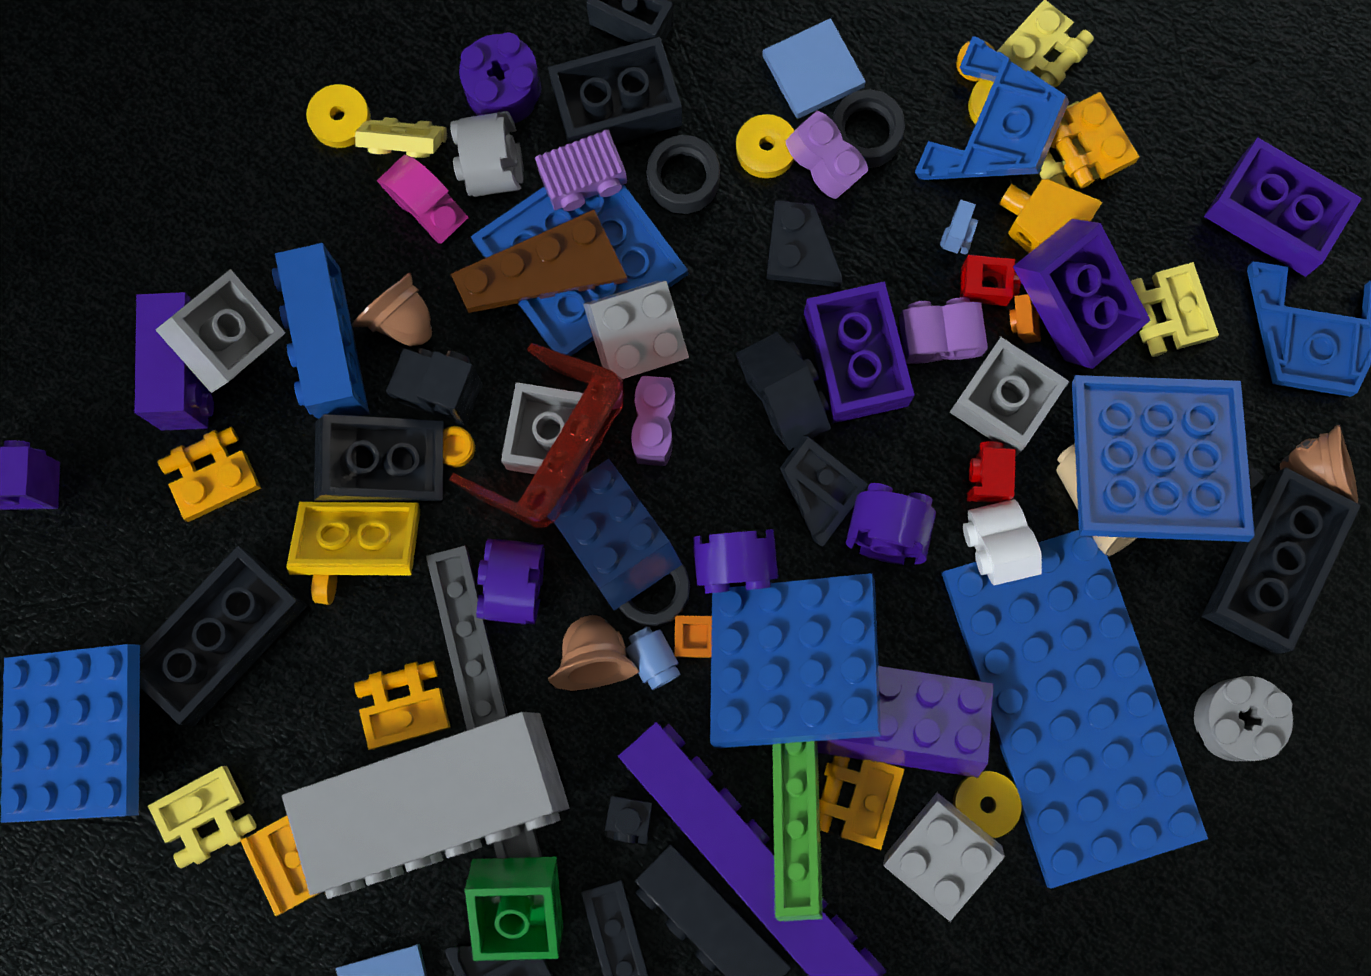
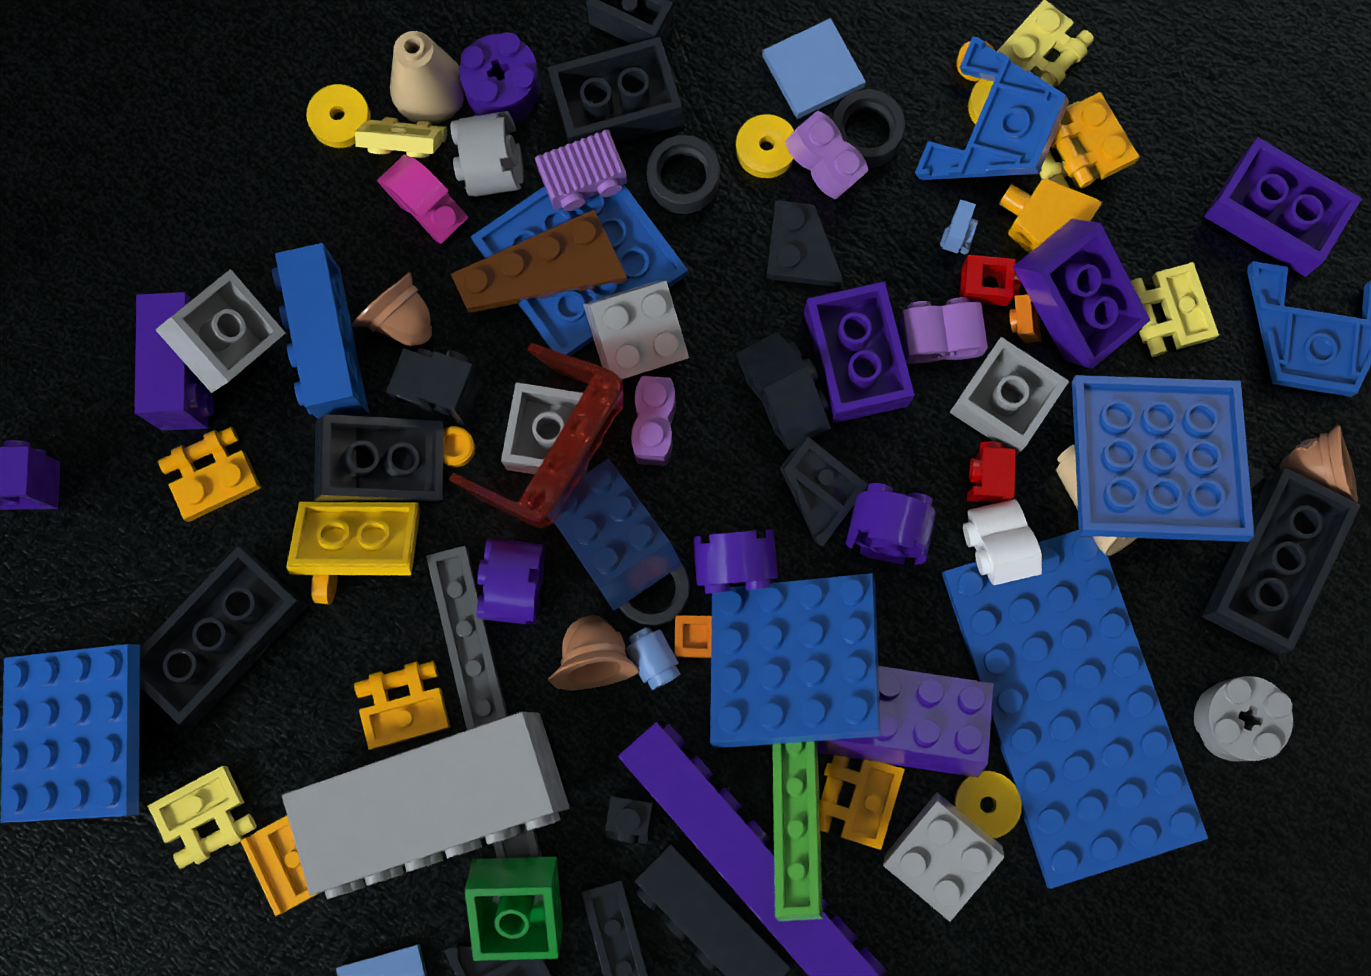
none -> tan cone [390,31,465,124]

